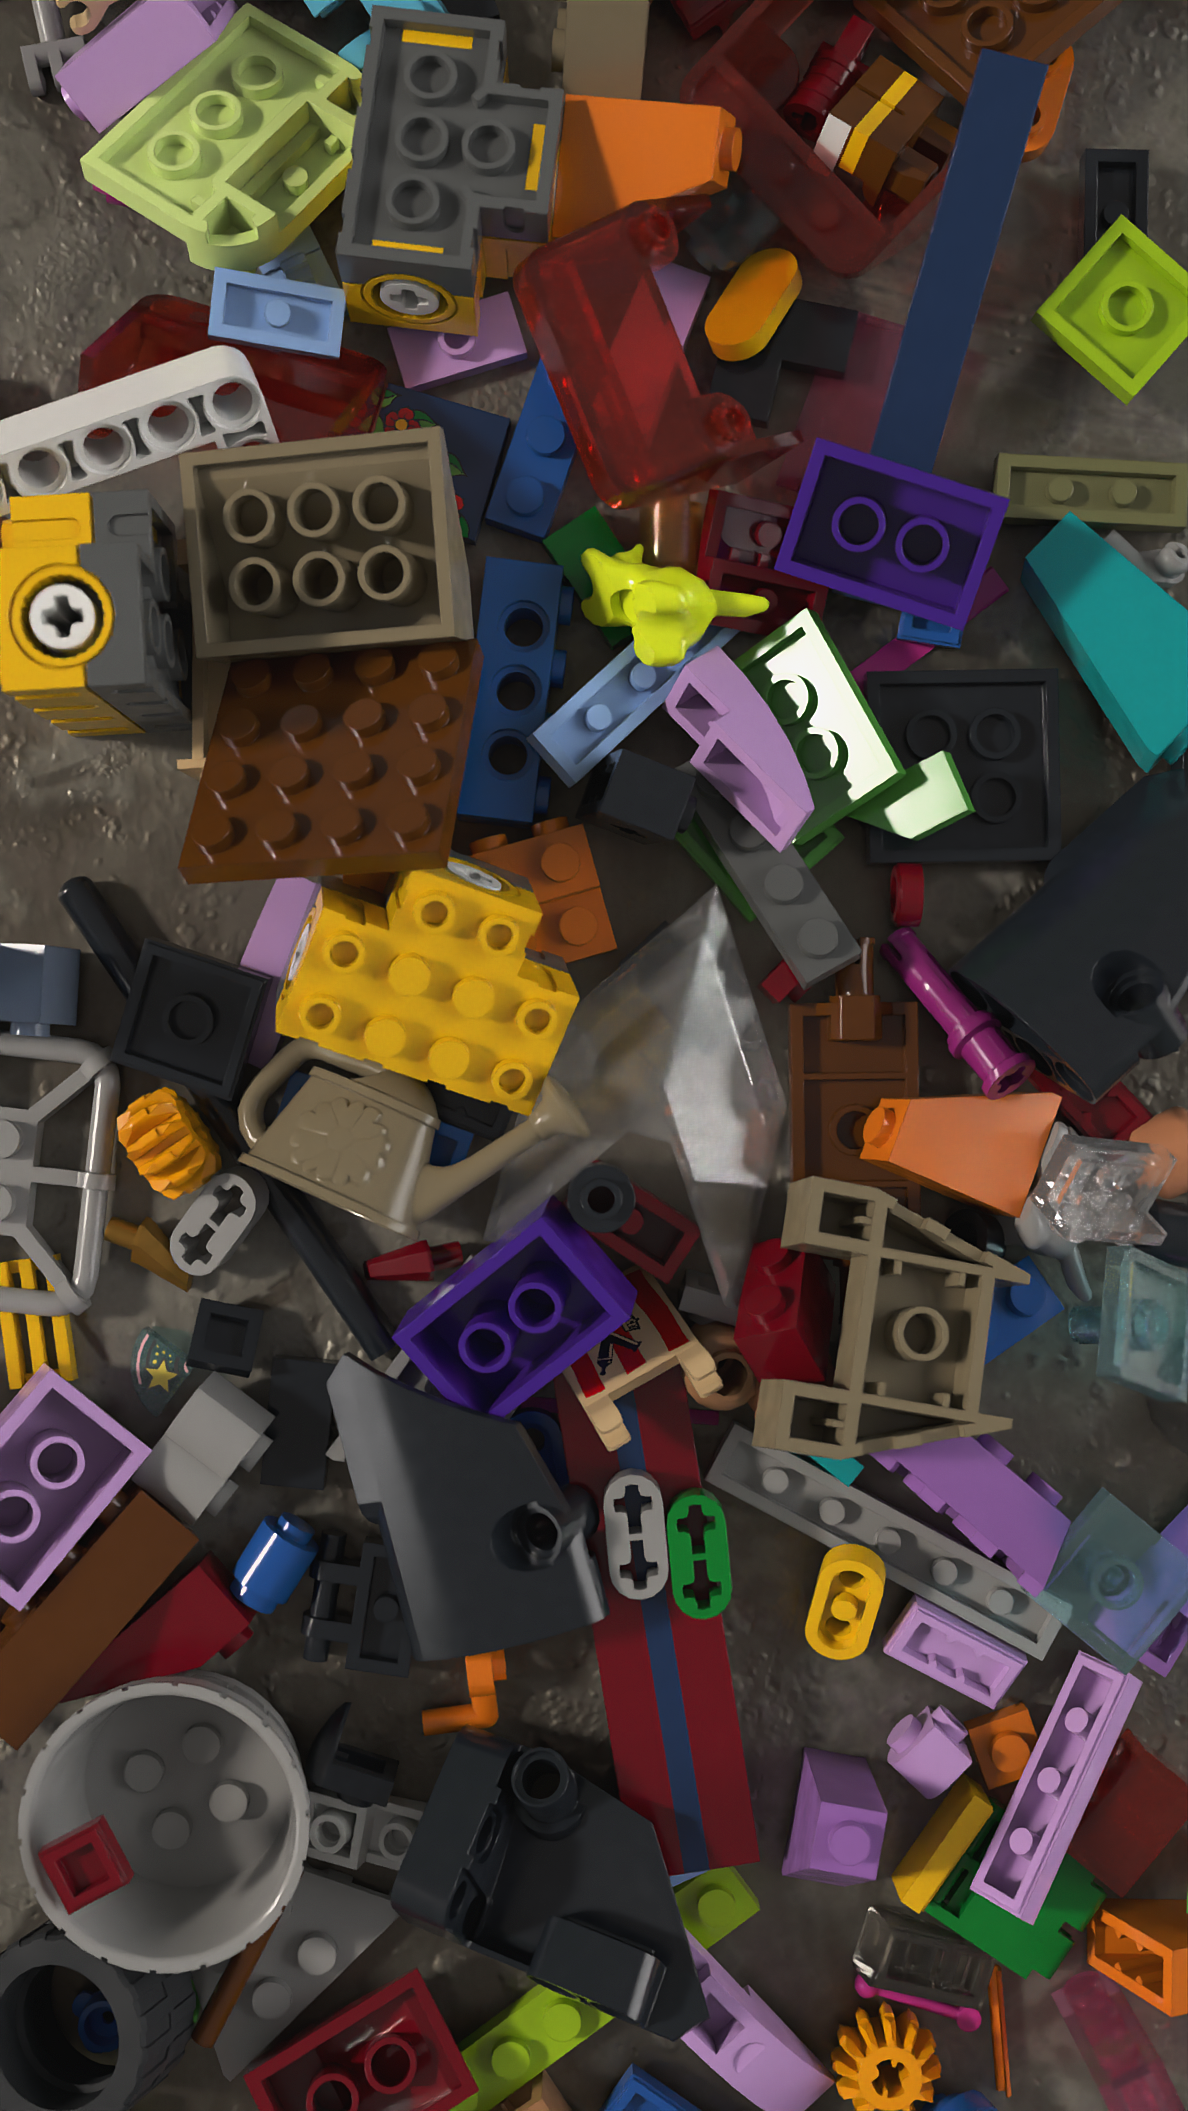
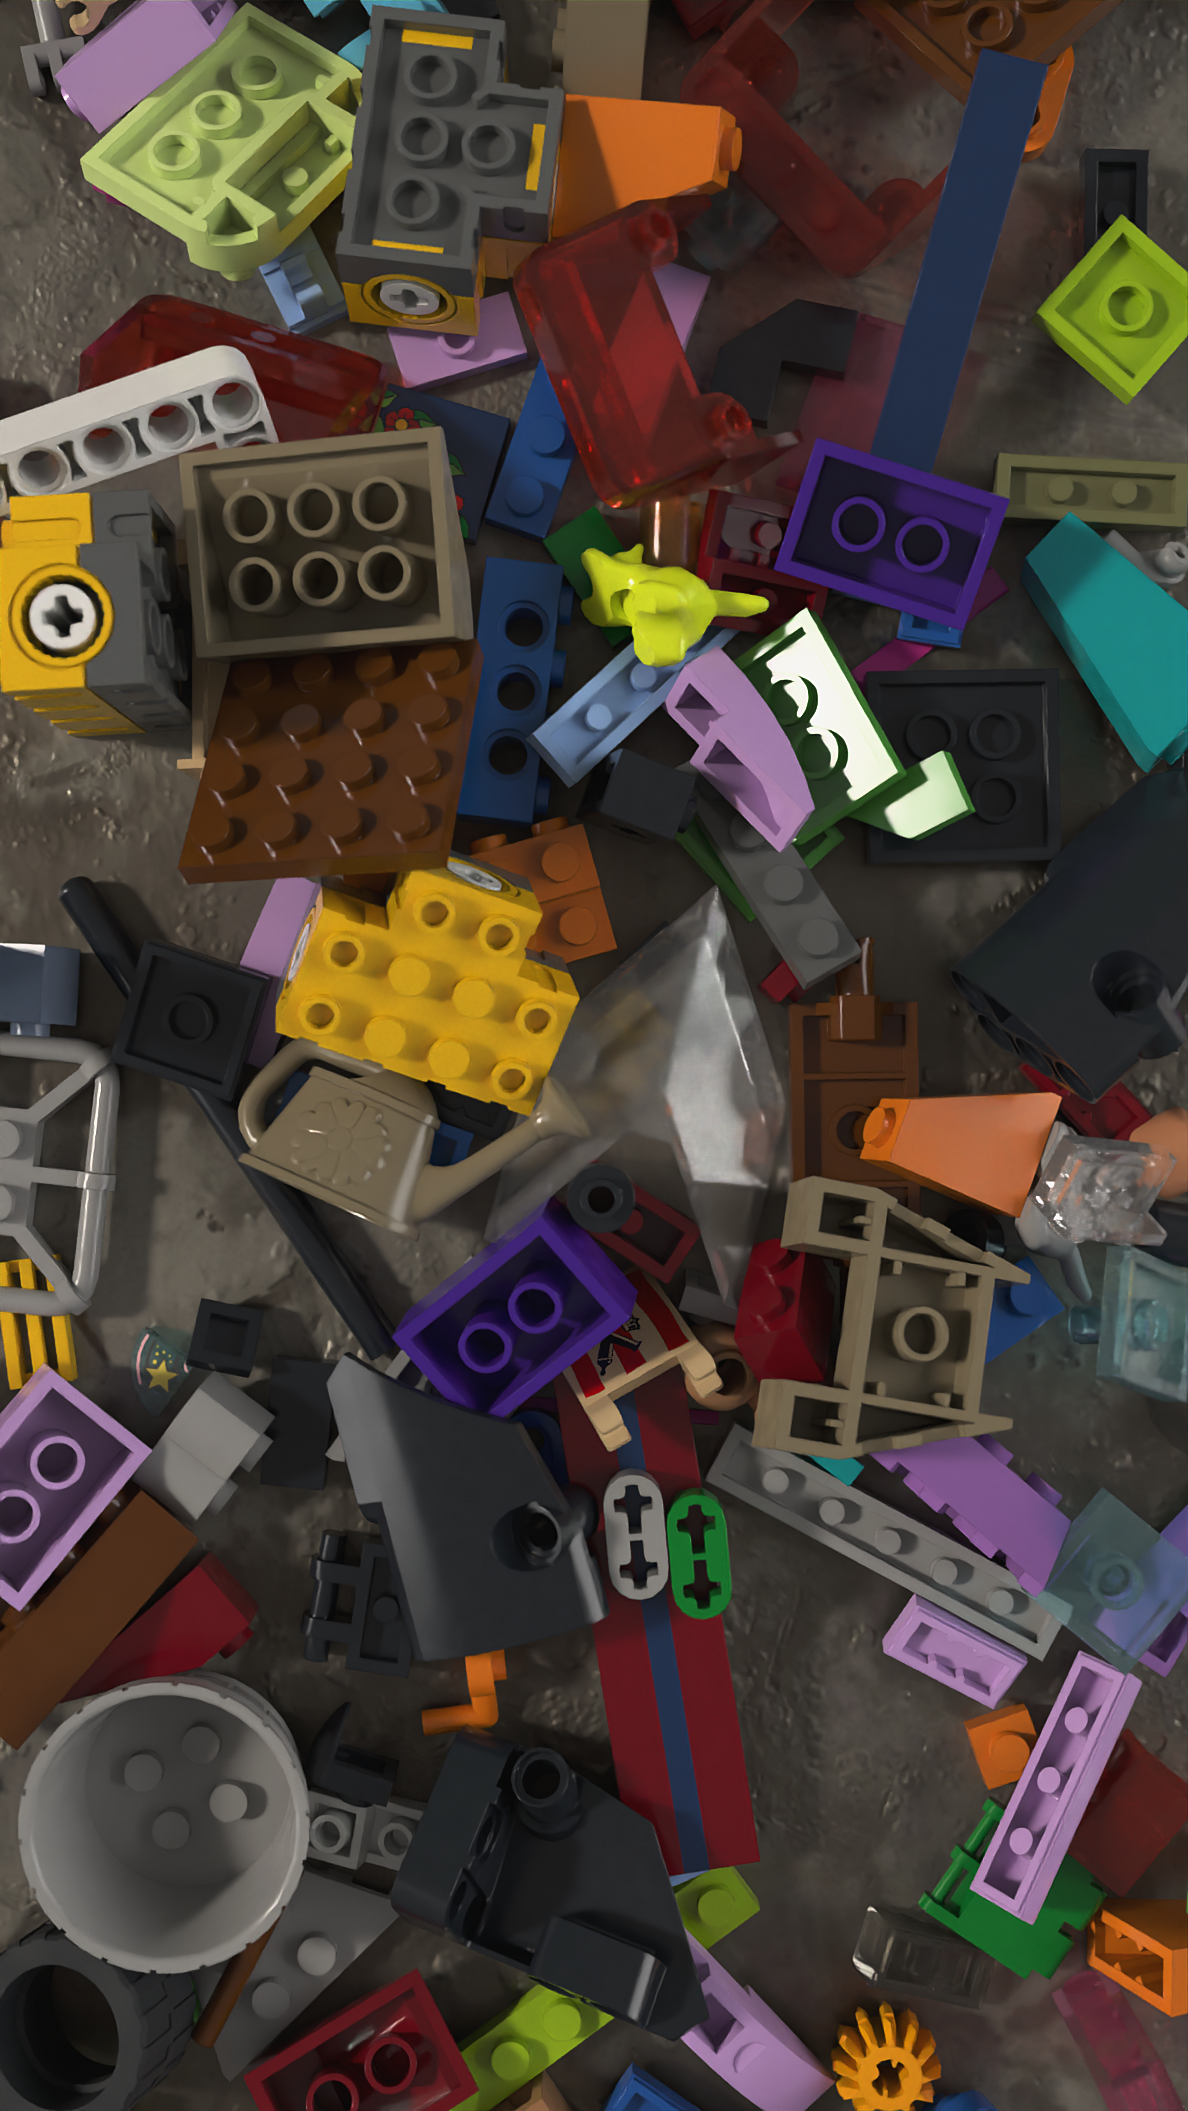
dark red tile [37,1814,135,1915] -> none
blue plate [72,1990,119,2053] -> none
pearl gold bar [104,1216,193,1293] -> none
light orange gear [117,1087,222,1200] -> none
light grey beam [170,1166,269,1276] -> none
light blue plate [208,267,346,360] -> none
blue brick [229,1512,319,1614] -> none
dark red bar [363,1240,463,1281] -> none
yellow tile [705,248,803,361] -> none
medium lavender slope [781,1747,888,1887] -> none
dark red hinge [783,15,875,143] -> none
yellow plate [805,1544,886,1660] -> none
reddish brown hips [807,55,958,207] -> none
dark pink hinge [854,1971,982,2032] -> none
magenta pin [879,927,1036,1100] -> none
lavender plate [887,1705,973,1799] -> none
dark red tile [889,863,924,927] -> none
yellow tile [891,1773,993,1914] -> none
orange piece [986,1964,1012,2098] -> none

